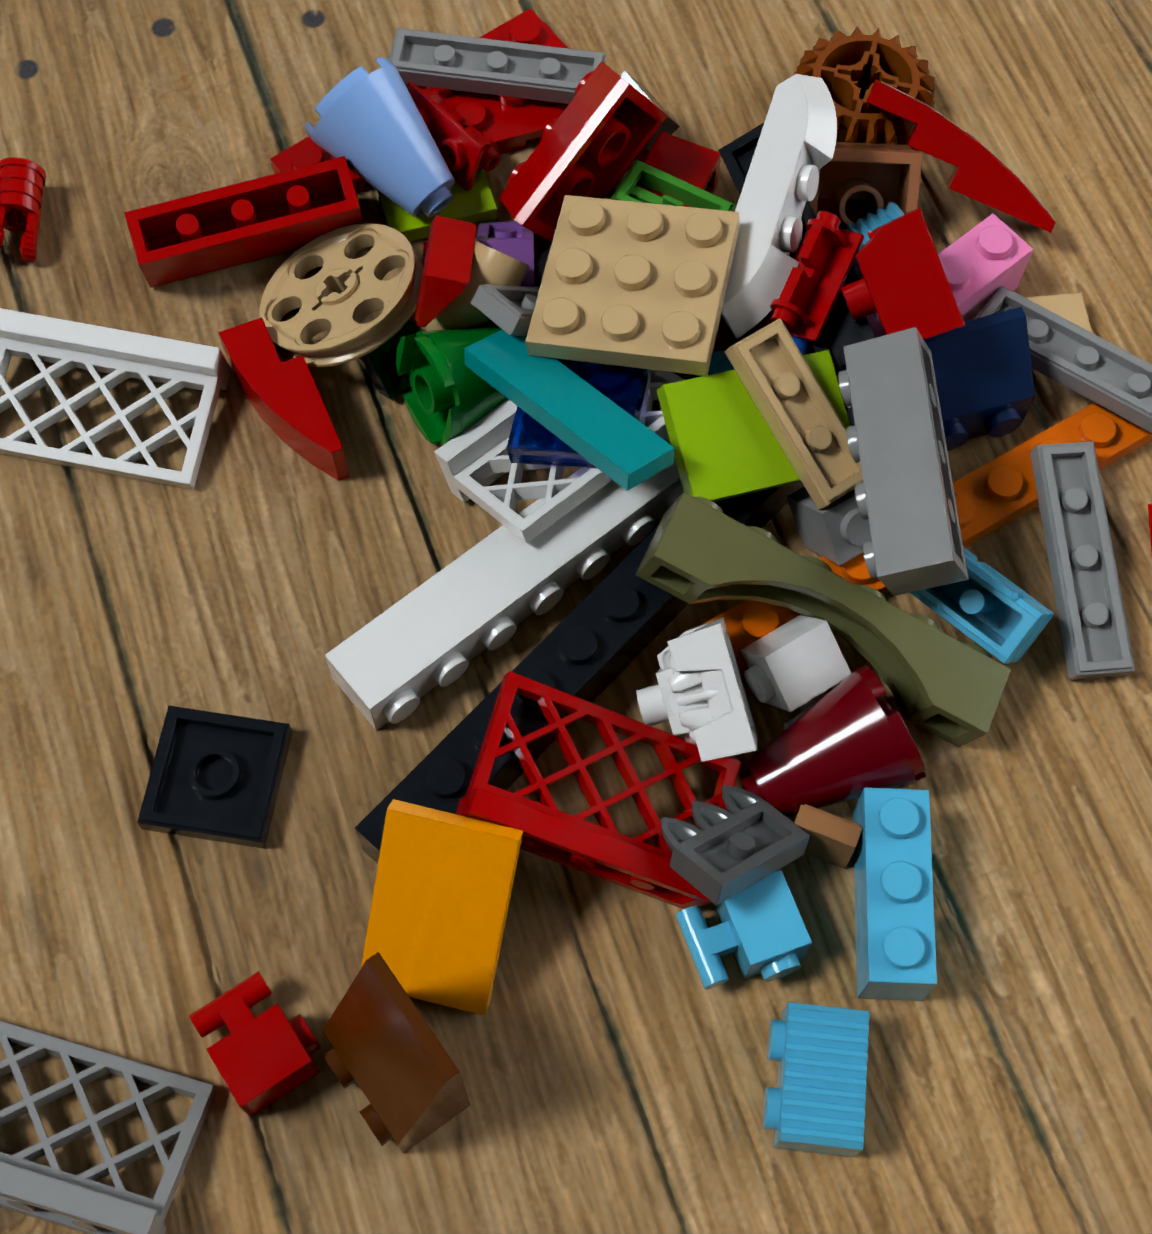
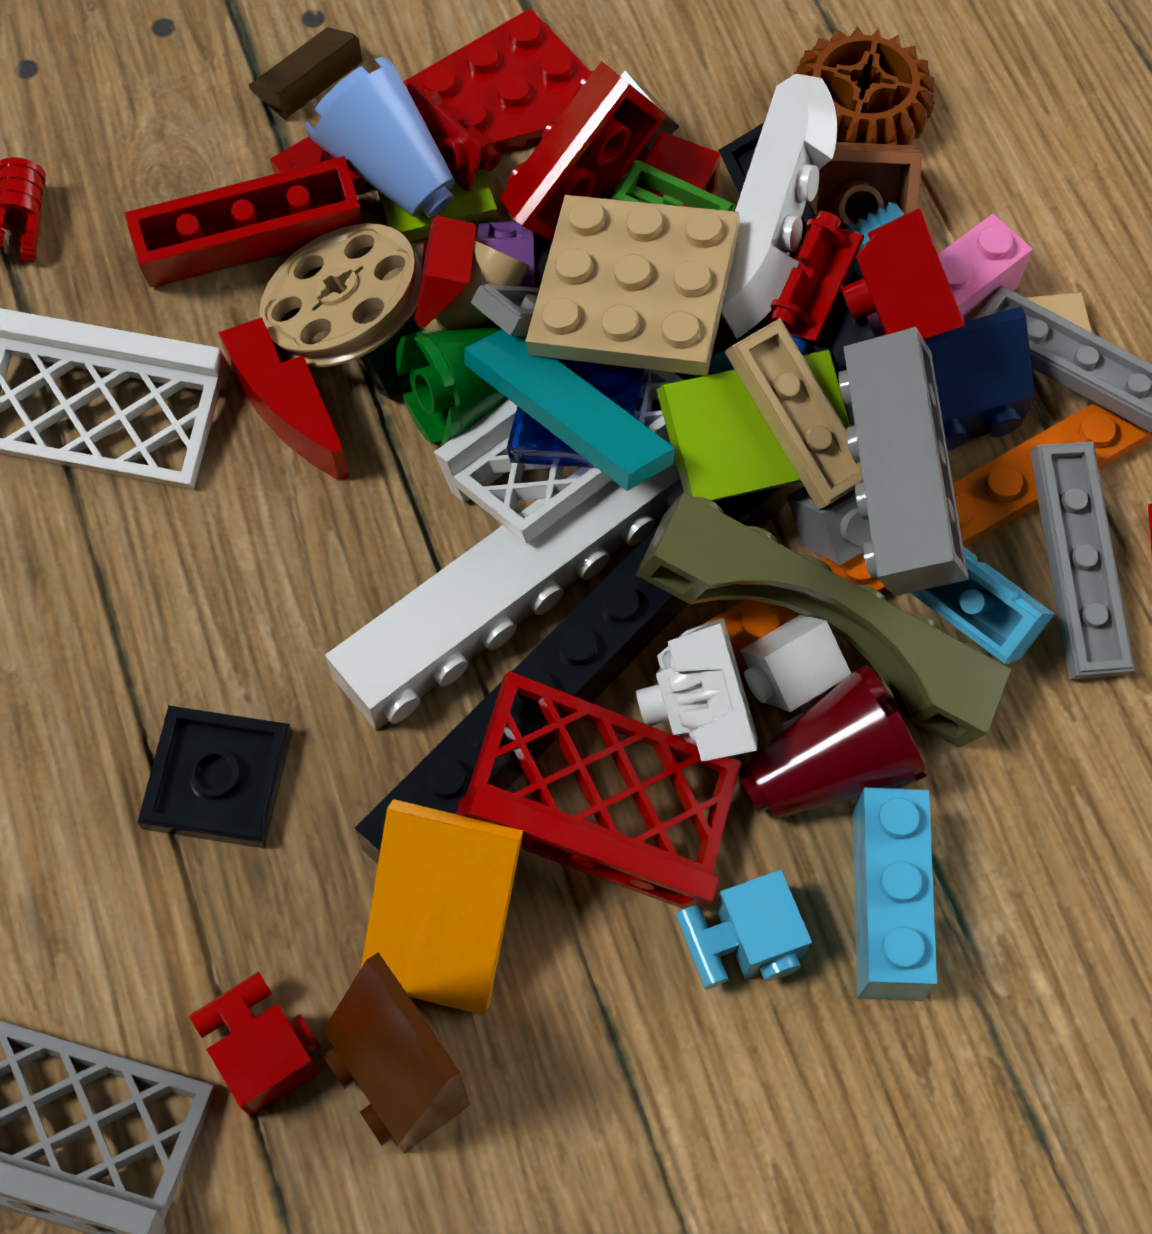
light grey tile [389,28,606,104] -> none
dark grey plate [661,785,810,906] -> none
medium azure brick [763,1002,870,1157] -> none
medium nougat tile [794,804,862,869] -> none
red slope [866,79,1056,233] -> none
none -> dark brown slope [249,27,363,120]

